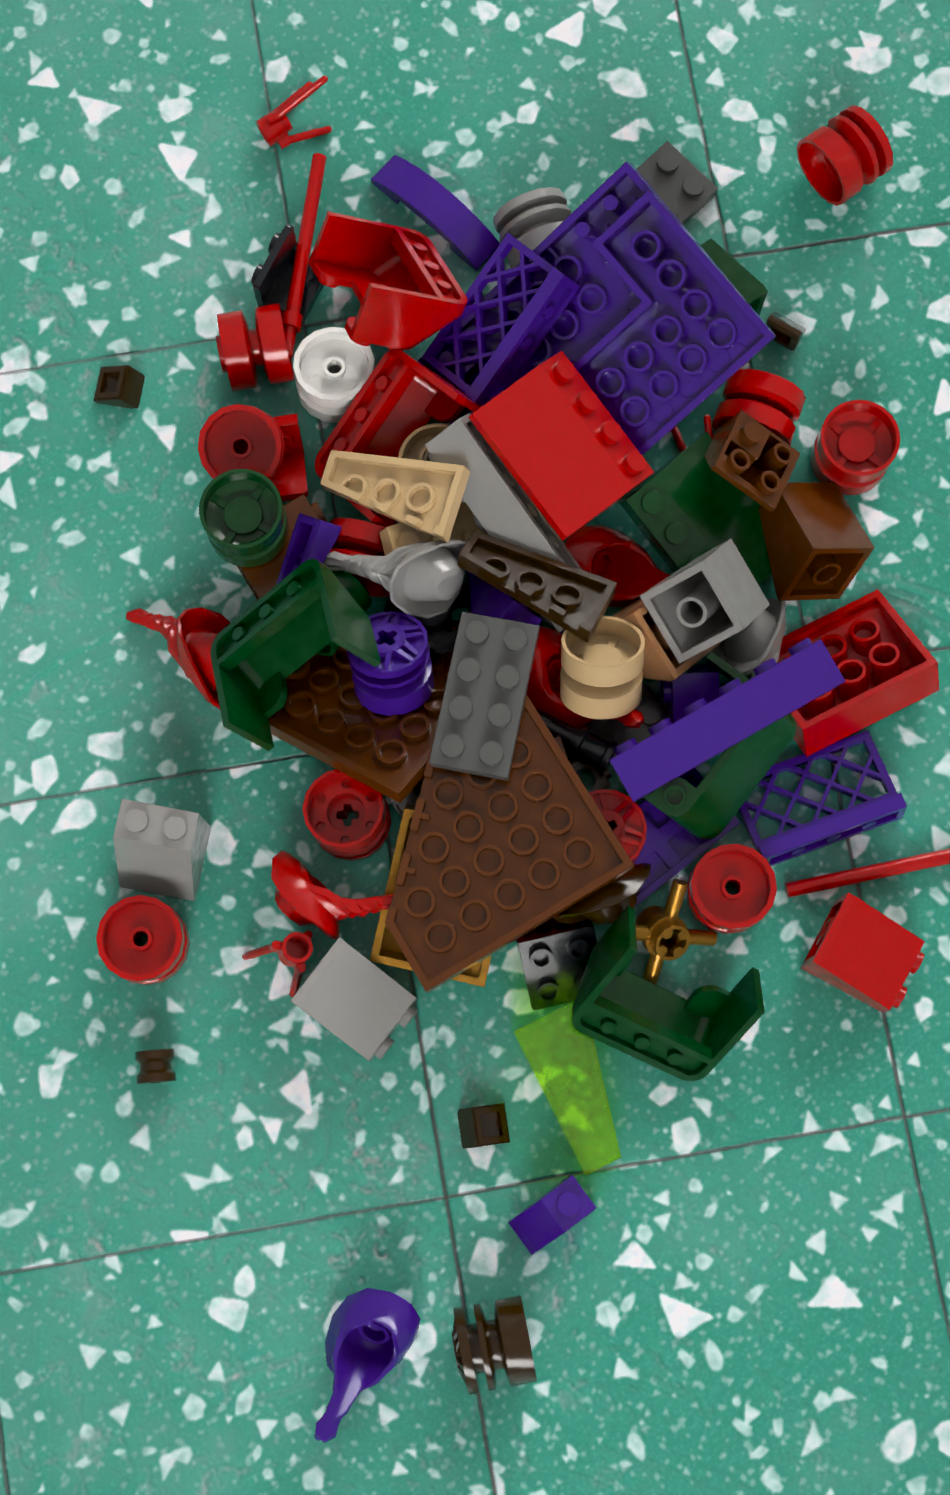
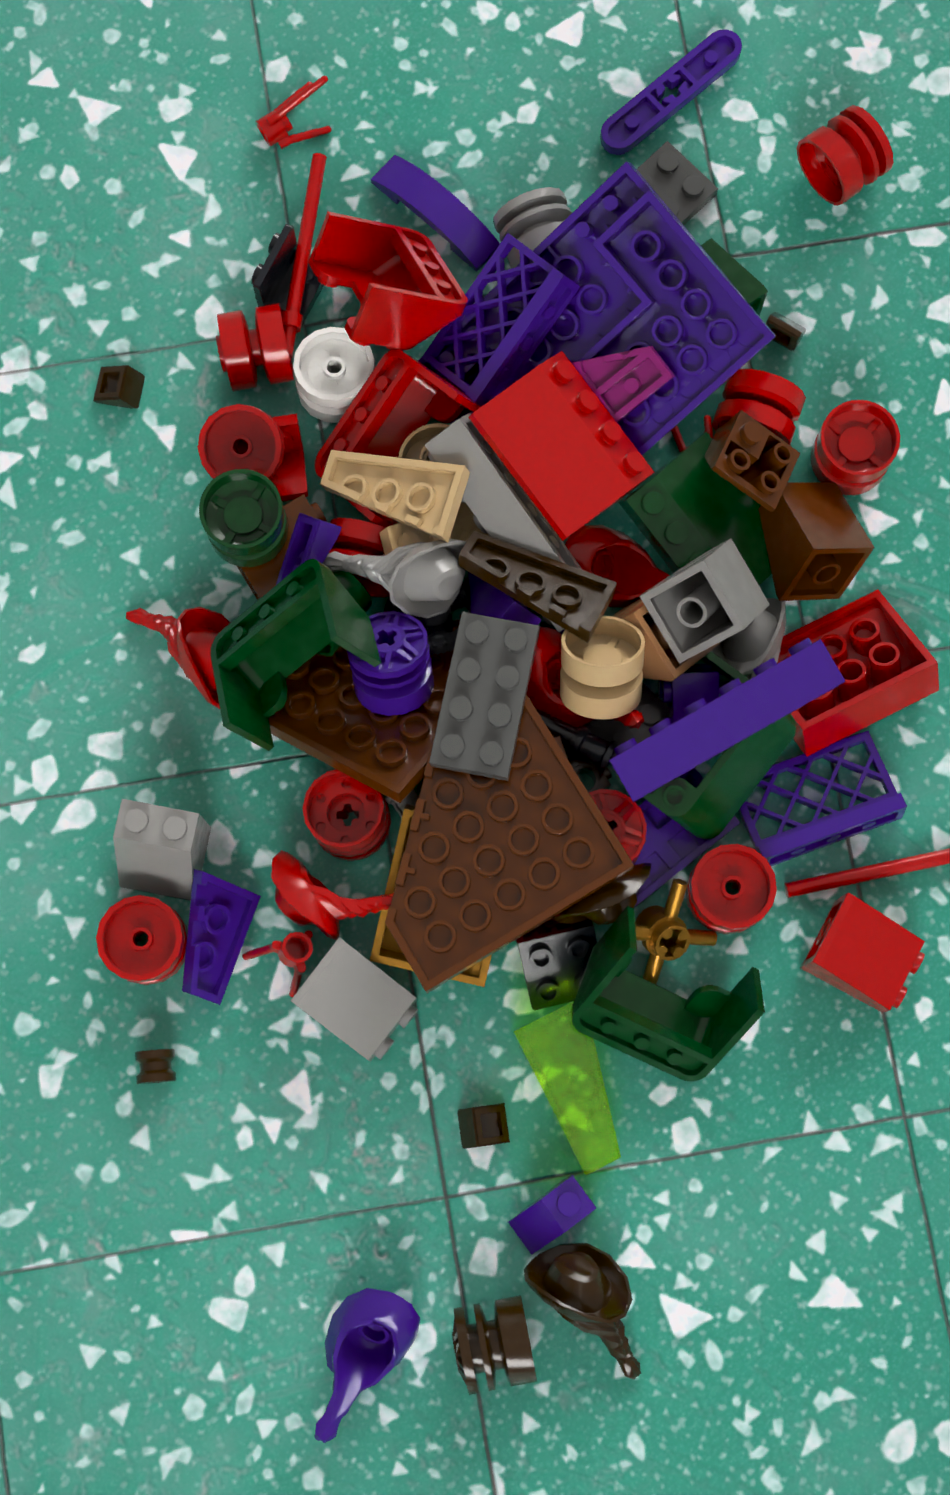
none -> dark purple wing [182,869,261,1005]
none -> dark brown hat [524,1243,642,1379]
none -> magenta wing [572,346,675,422]
none -> dark purple piece [600,29,742,155]

